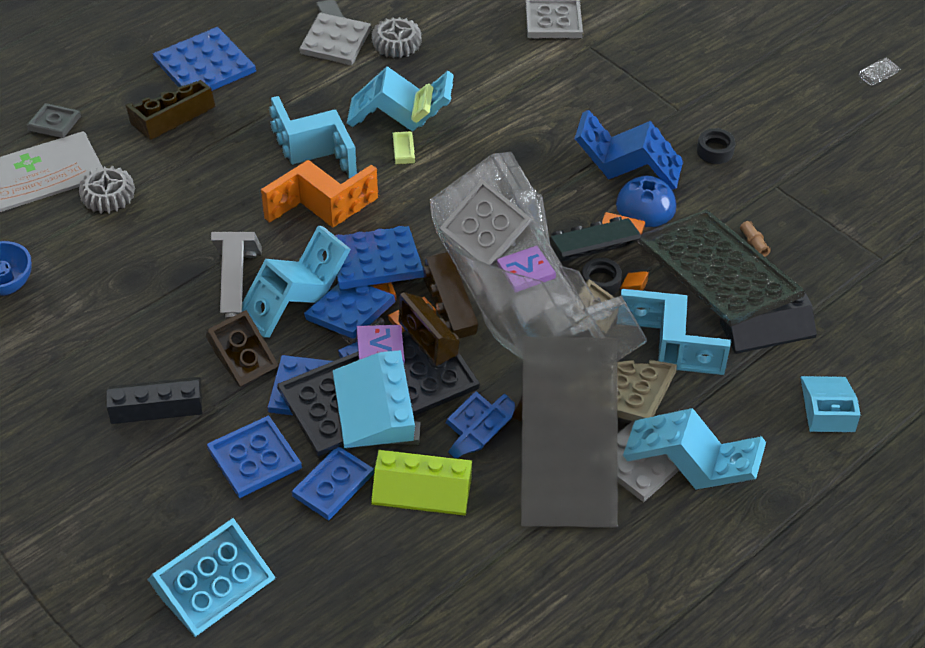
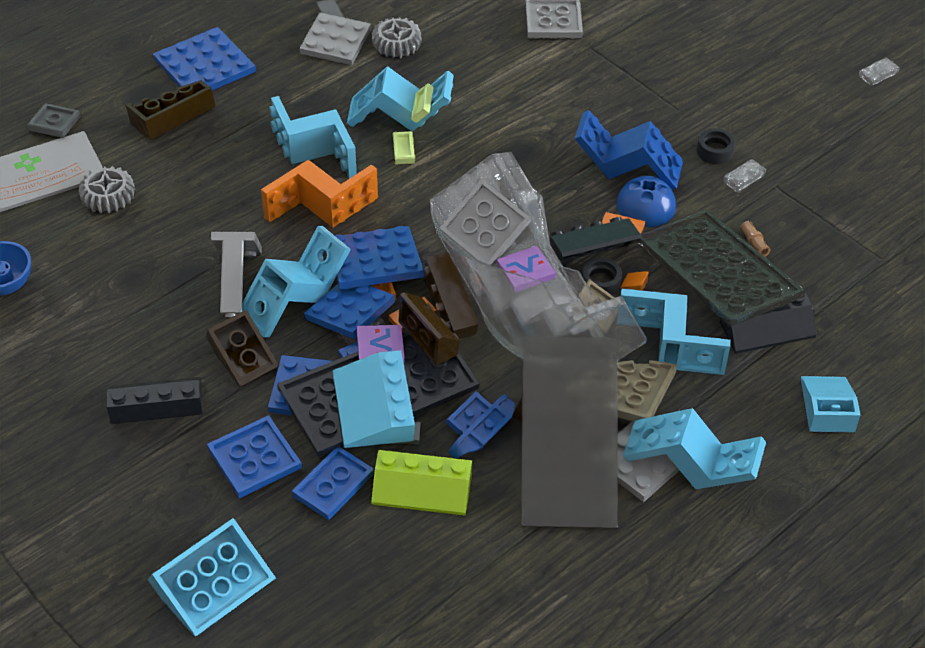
none -> clear plate [723,159,766,192]

